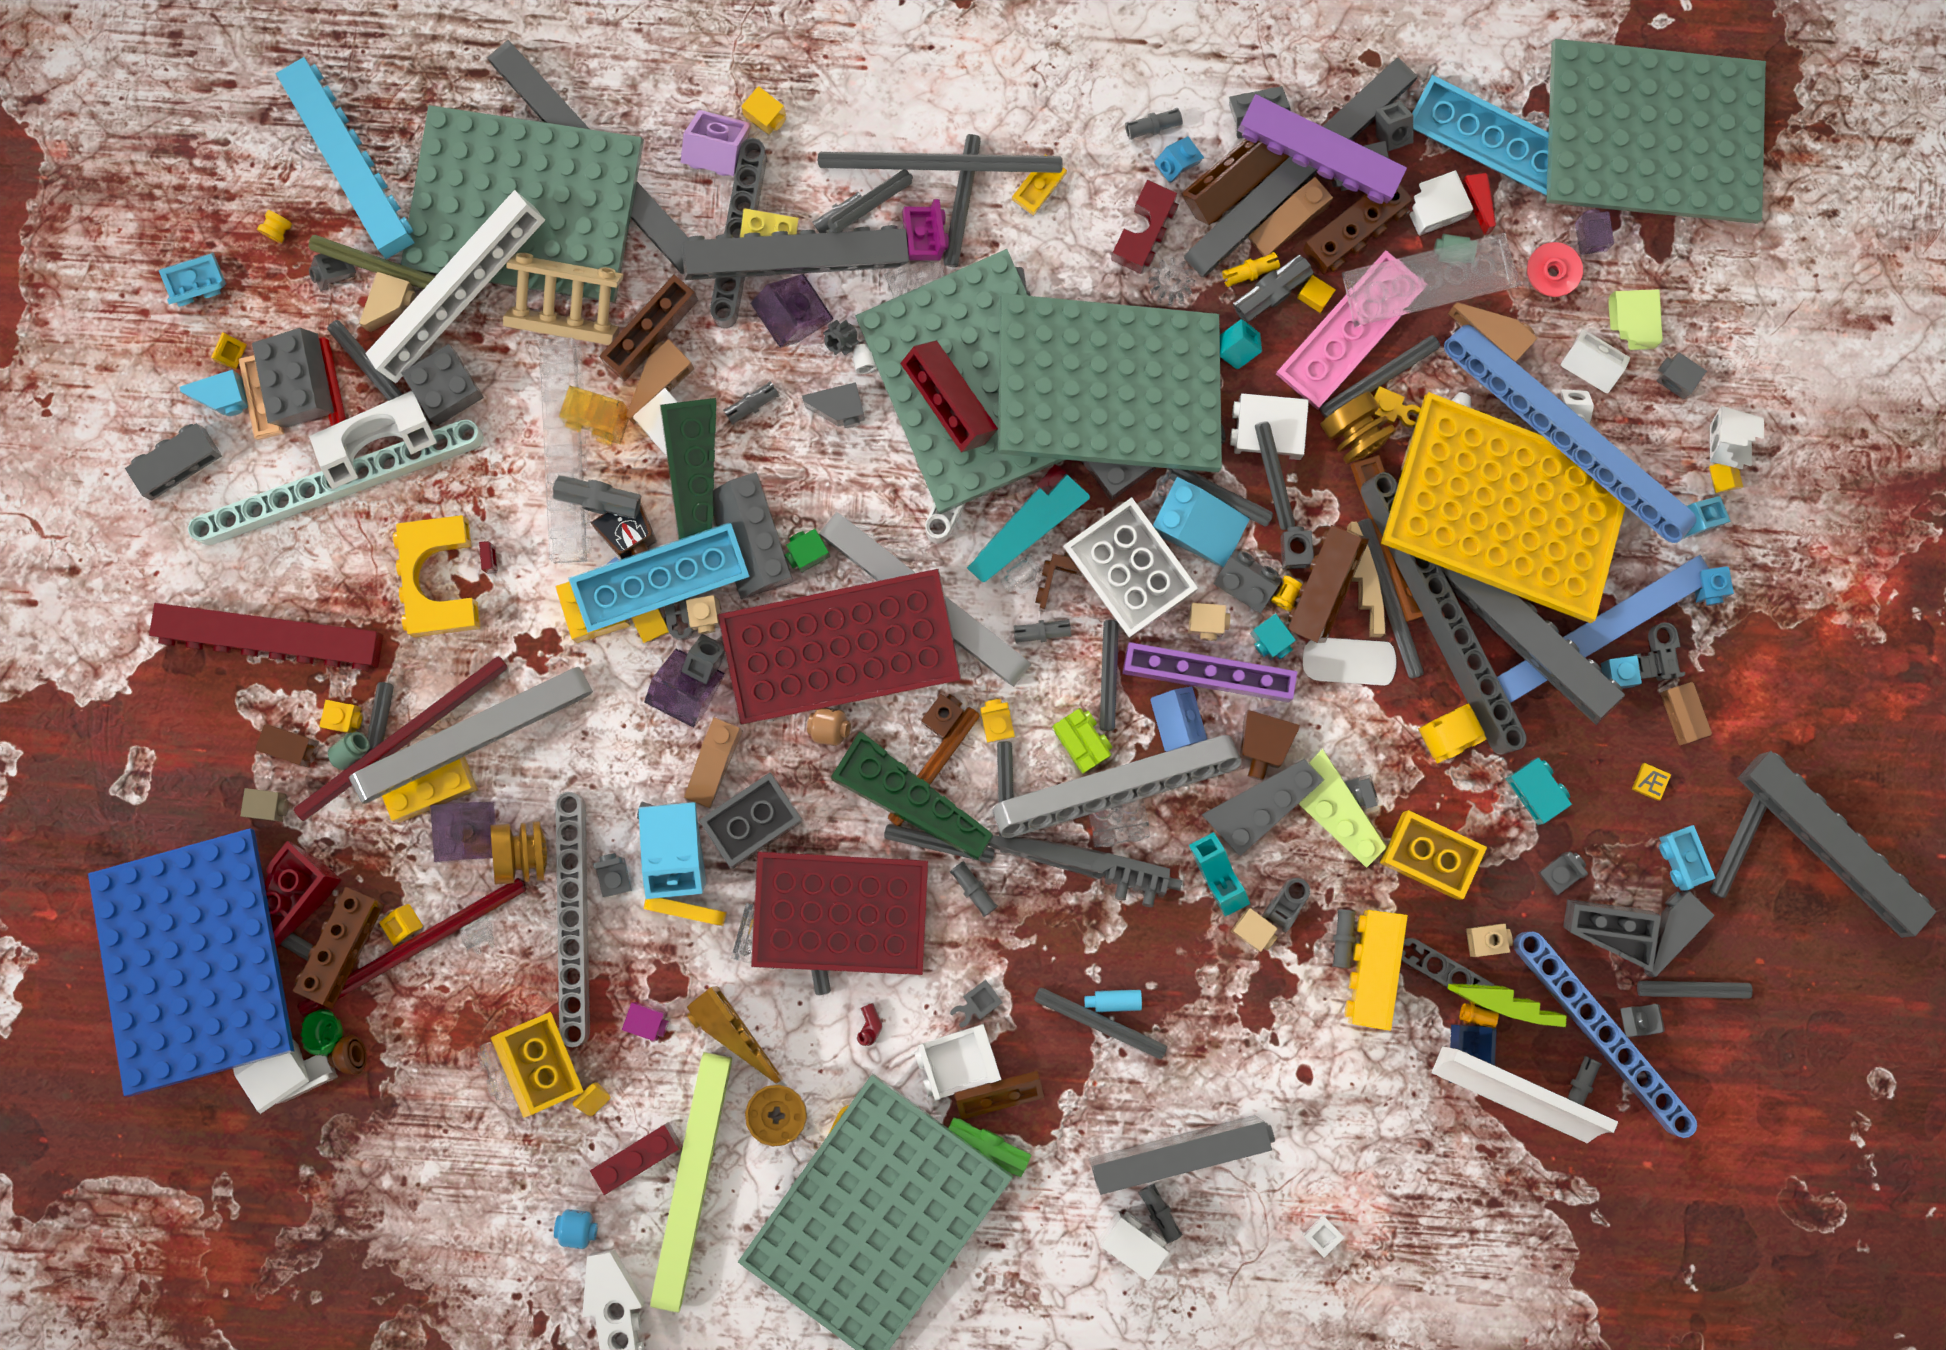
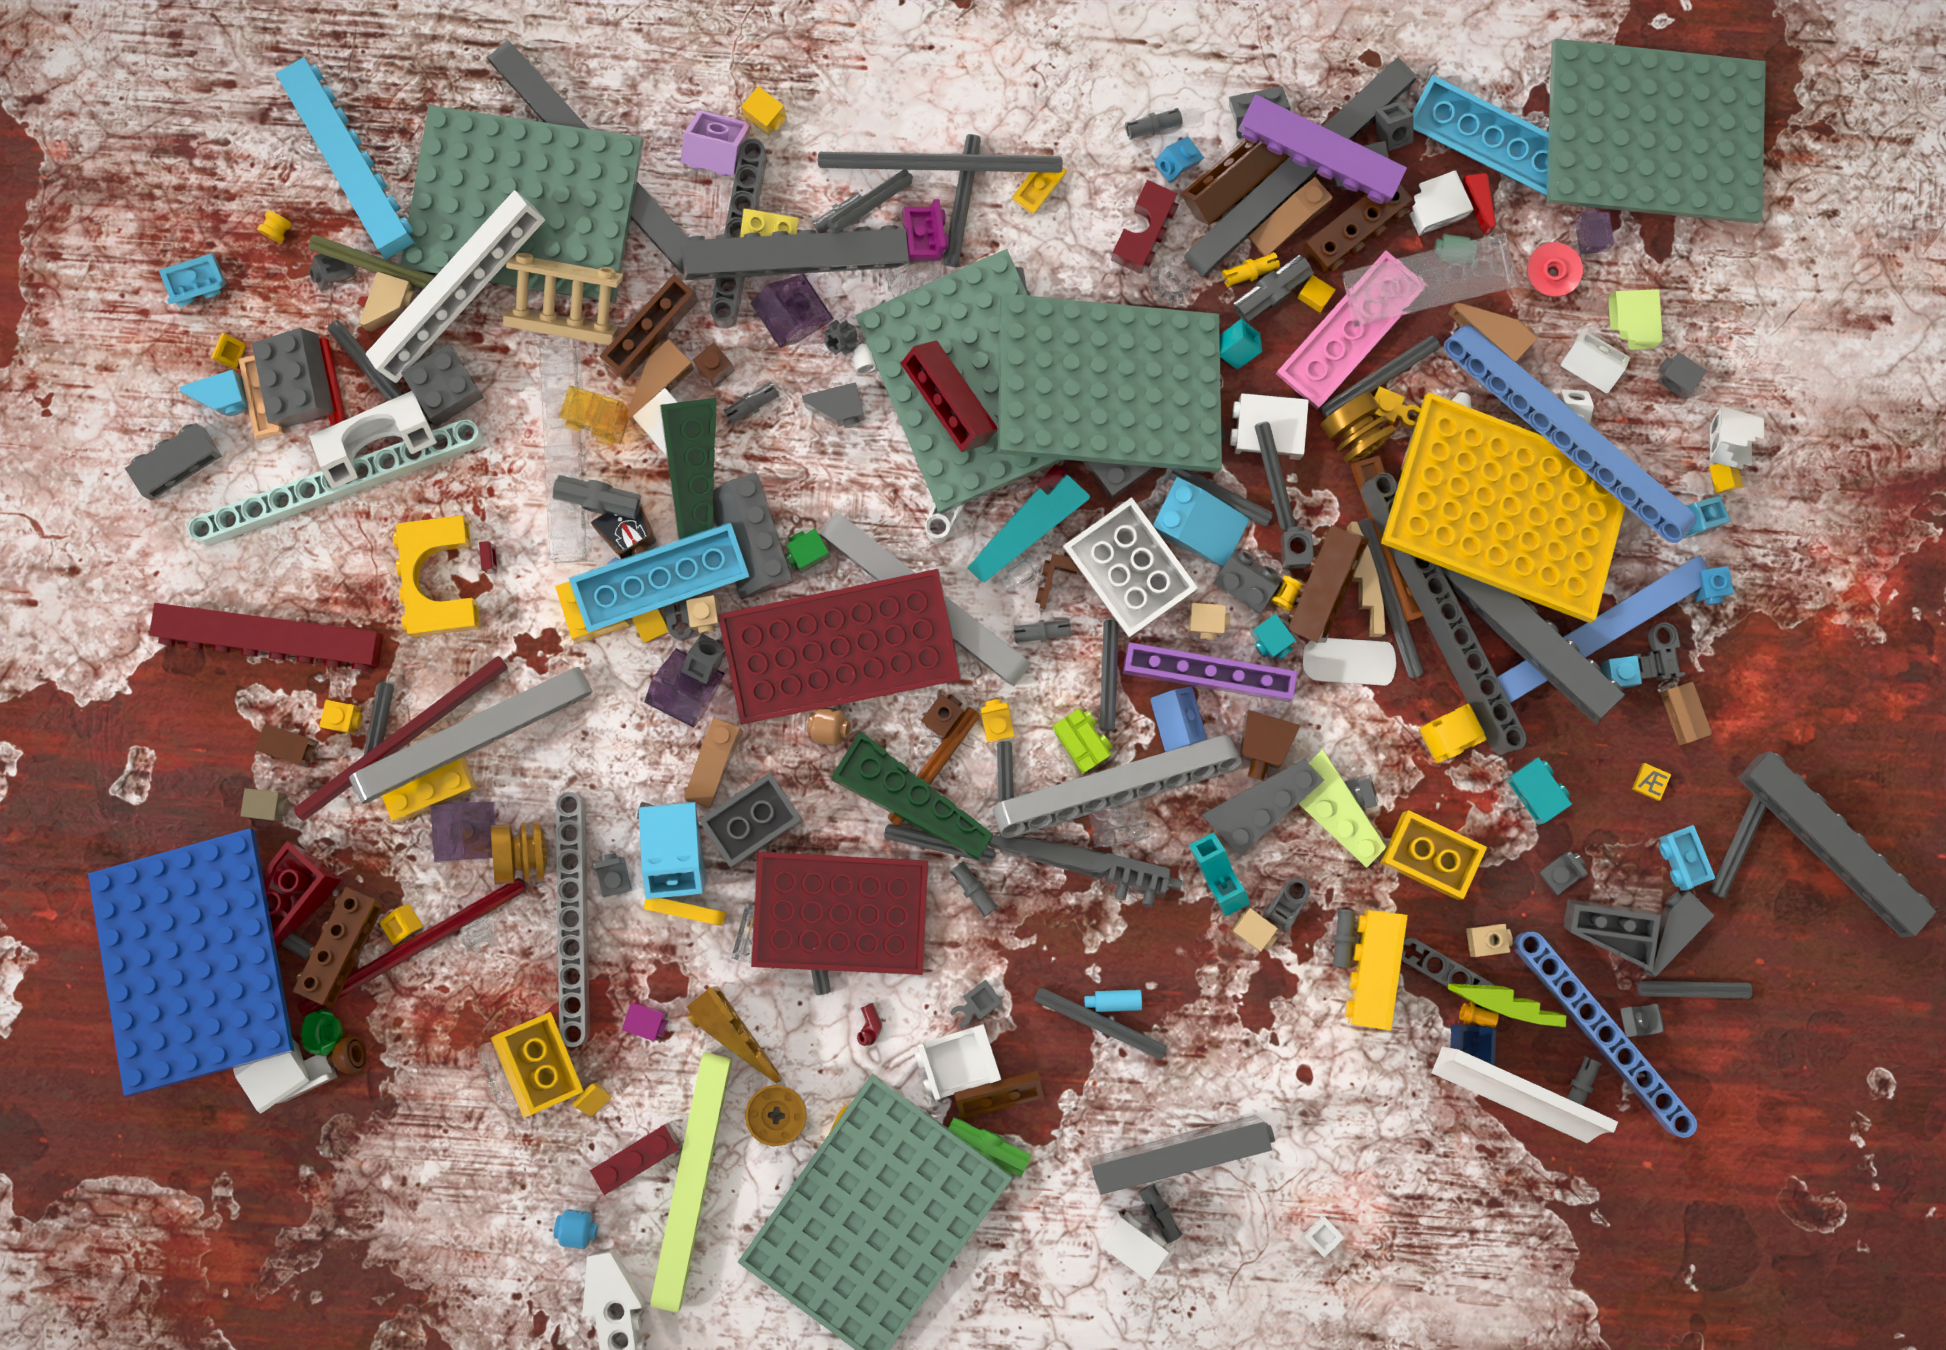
sand green brick [328,732,370,770] -> none
none -> reddish brown brick [693,342,735,388]

